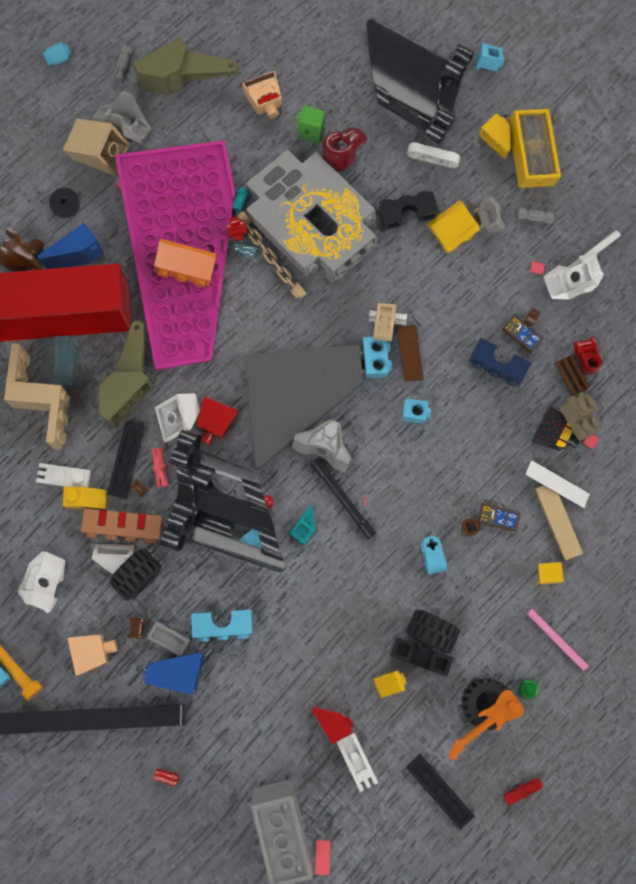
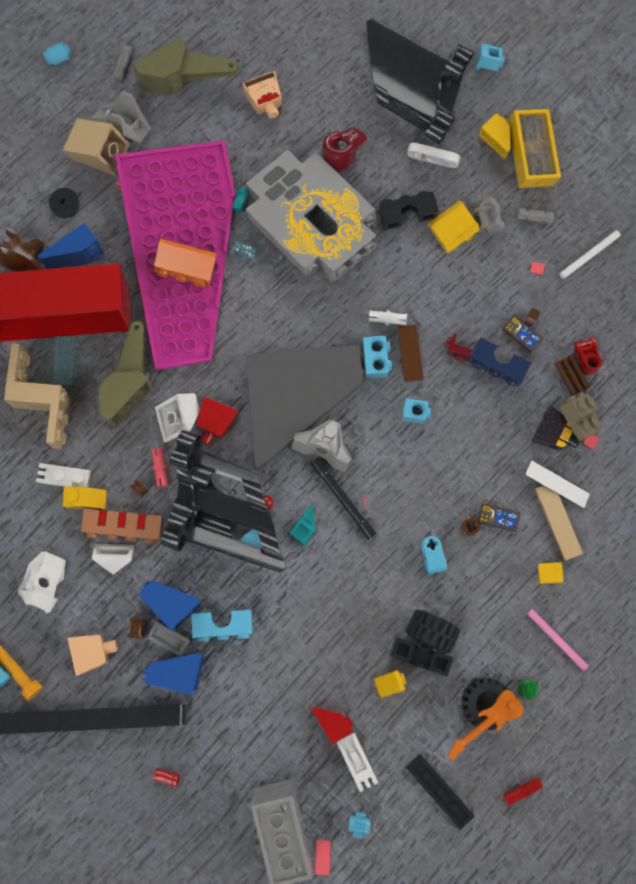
black tile [107,421,145,500] -> none
black tyre [109,548,162,601] -> none
red gear [225,216,247,241] -> none
tan piece [237,211,306,299] -> none
bright green brick [296,105,325,144] -> none
tan plate [373,303,396,342] -> none
white piece [543,253,604,300] -> none
none -> blue slope [138,581,204,631]
none -> medium azure gear [348,811,371,839]
none -> dark red bracket [445,333,472,362]

